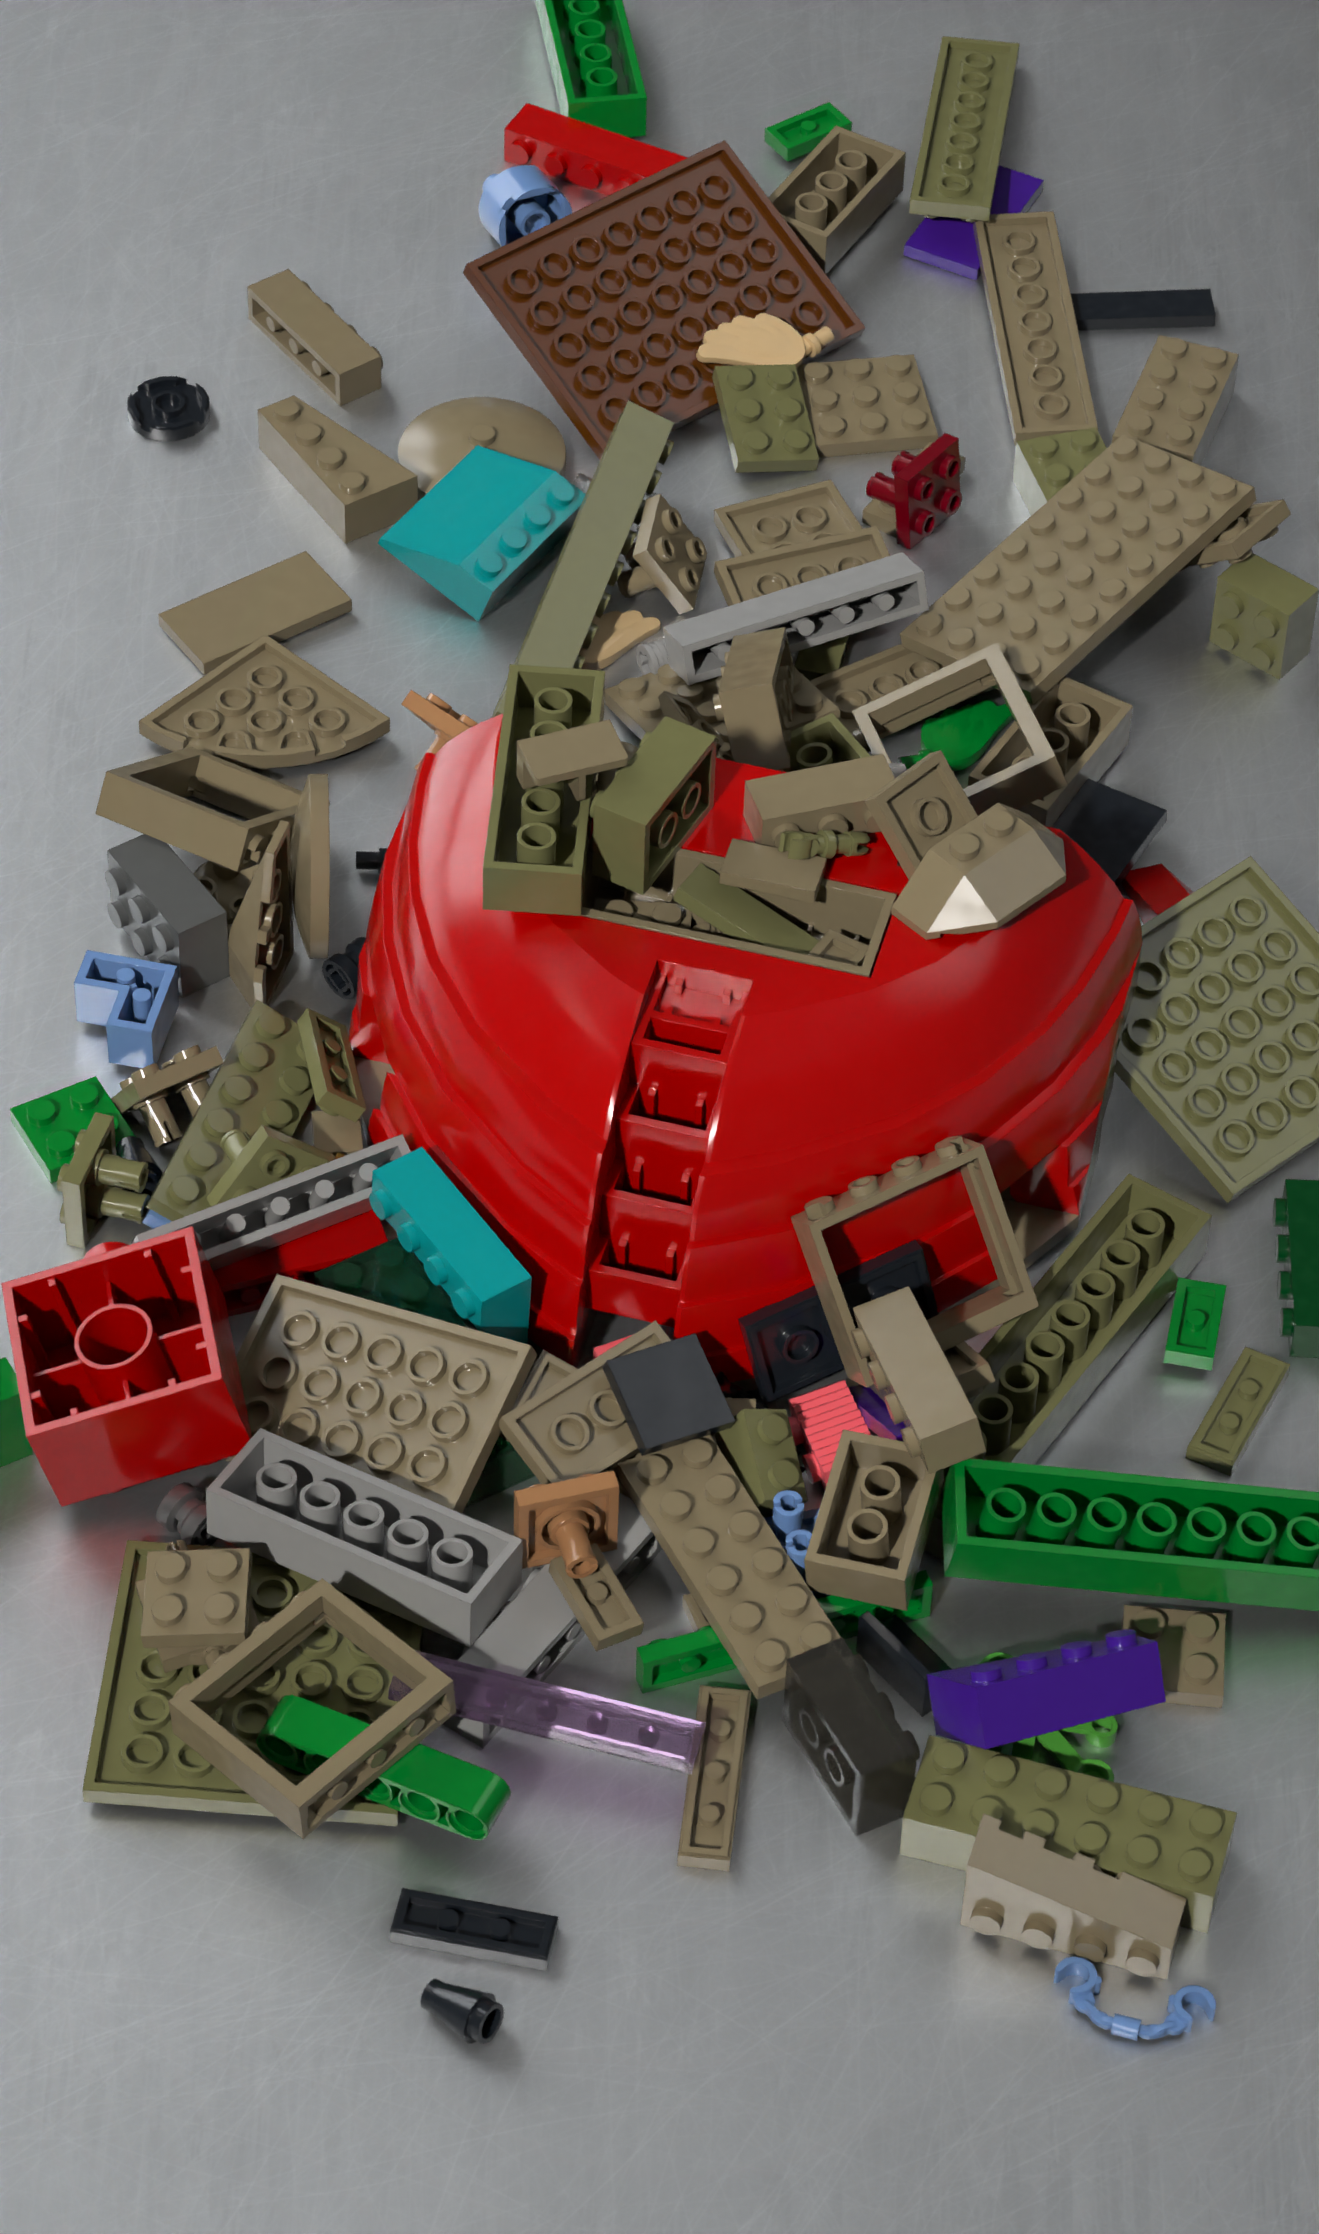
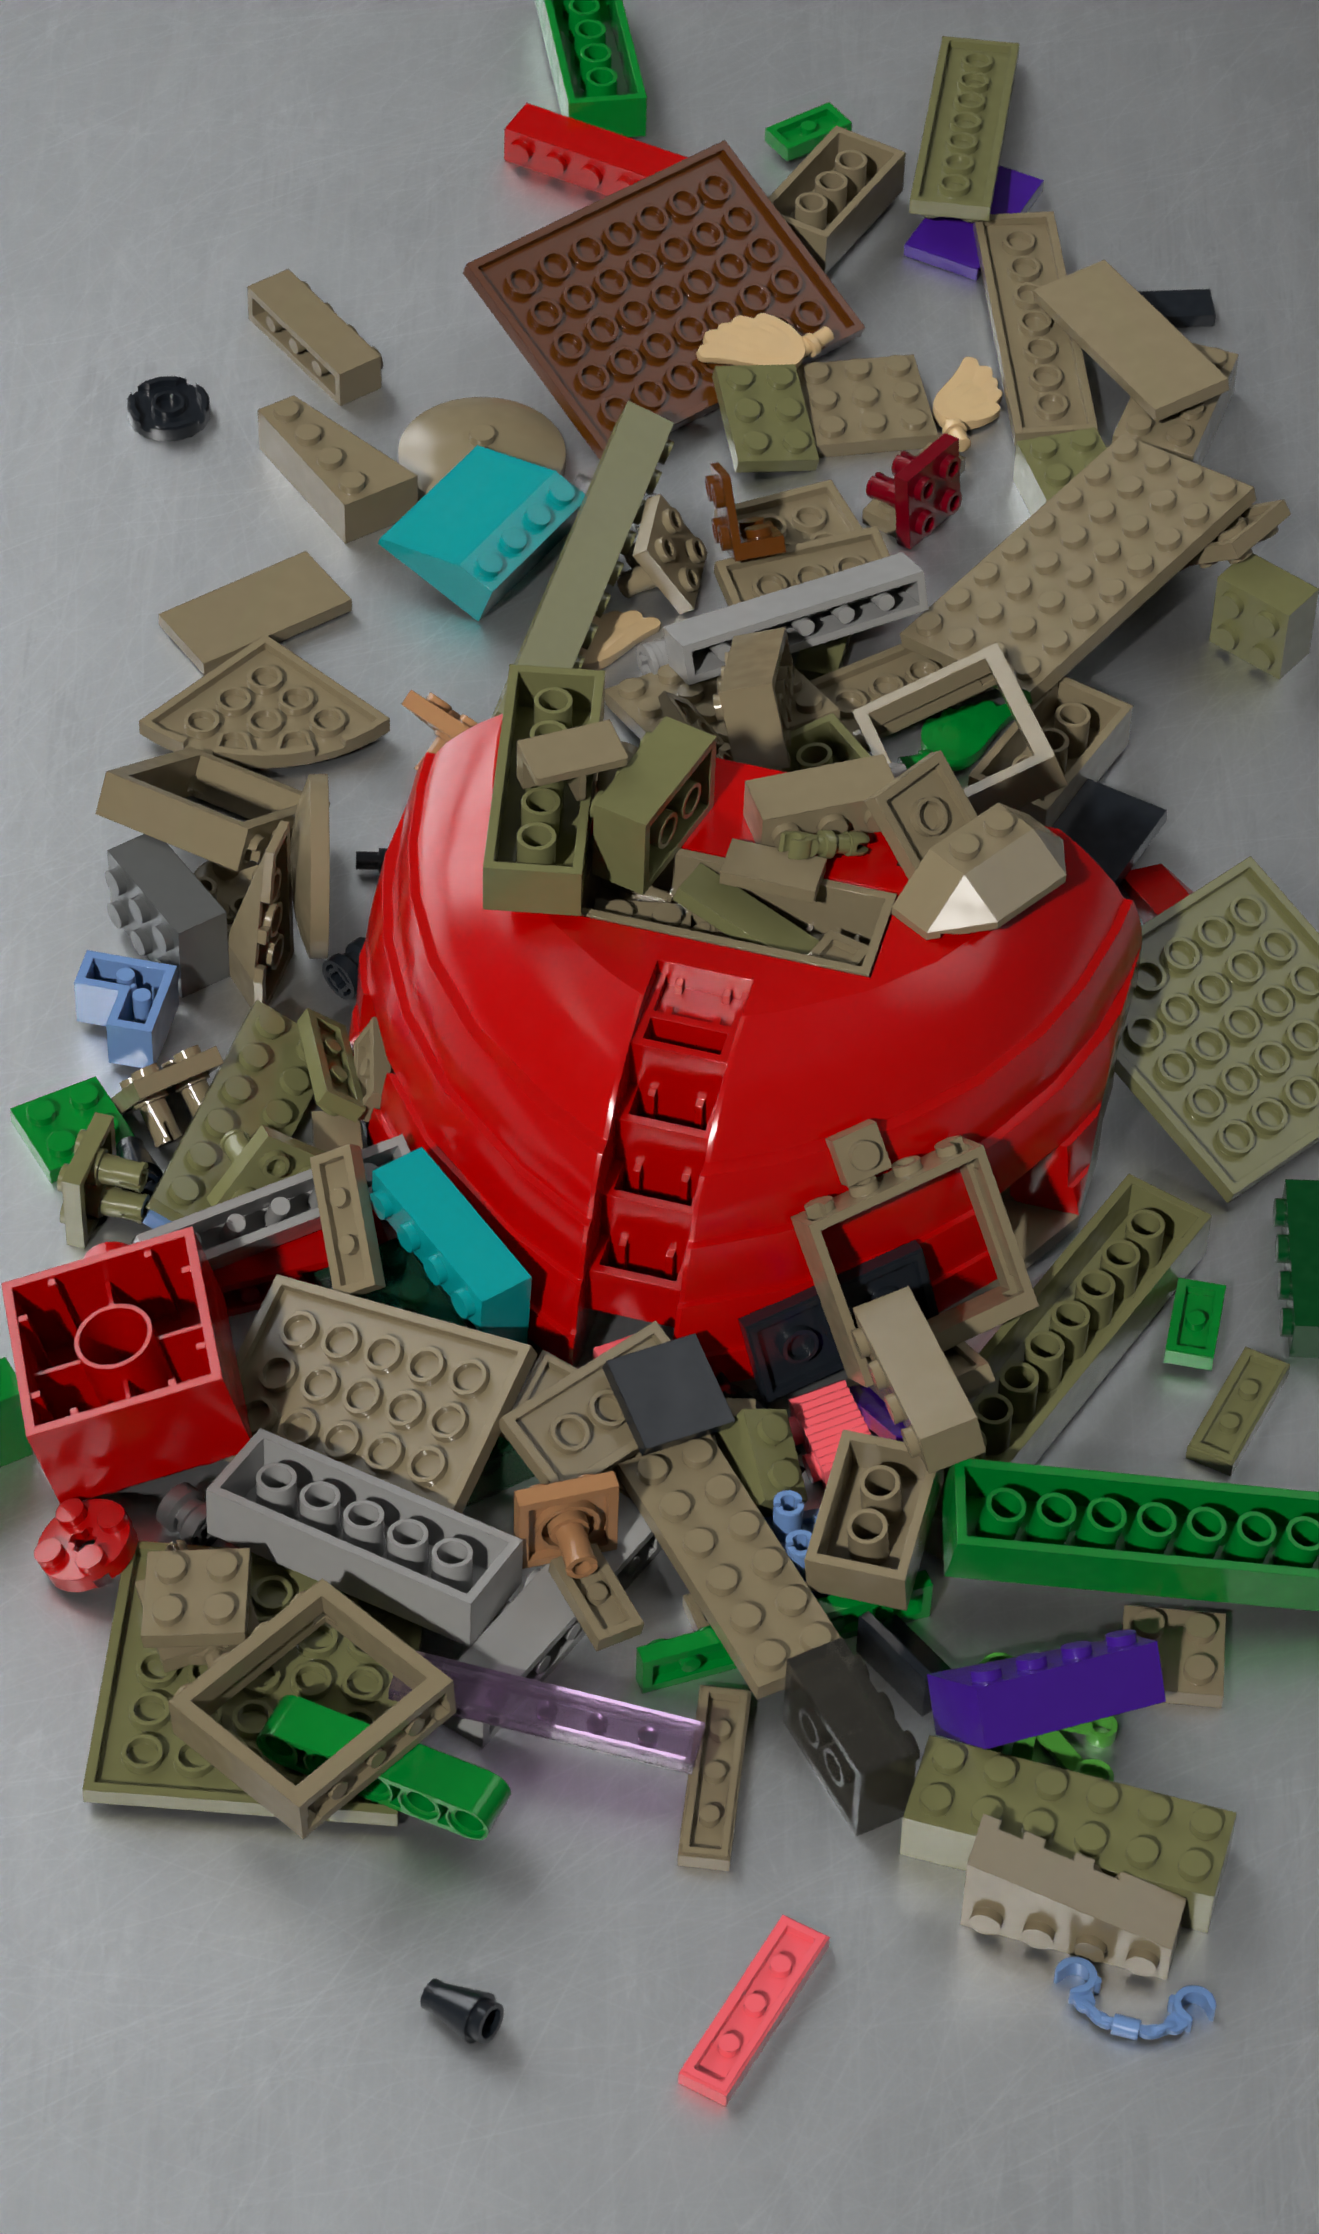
black tile [390,1888,558,1971] -> none
medium blue brick [479,165,572,247] -> none
none -> red plate [34,1498,138,1592]
none -> dark tan plate [310,1144,386,1297]
none -> dark tan plate [354,1017,391,1122]
none -> coral tile [678,1915,830,2107]
none -> reddish brown bracket [705,462,786,562]
none -> dark tan plate [825,1119,892,1187]
none -> tan animal [932,357,1003,452]
none -> dark tan tile [1033,259,1229,422]

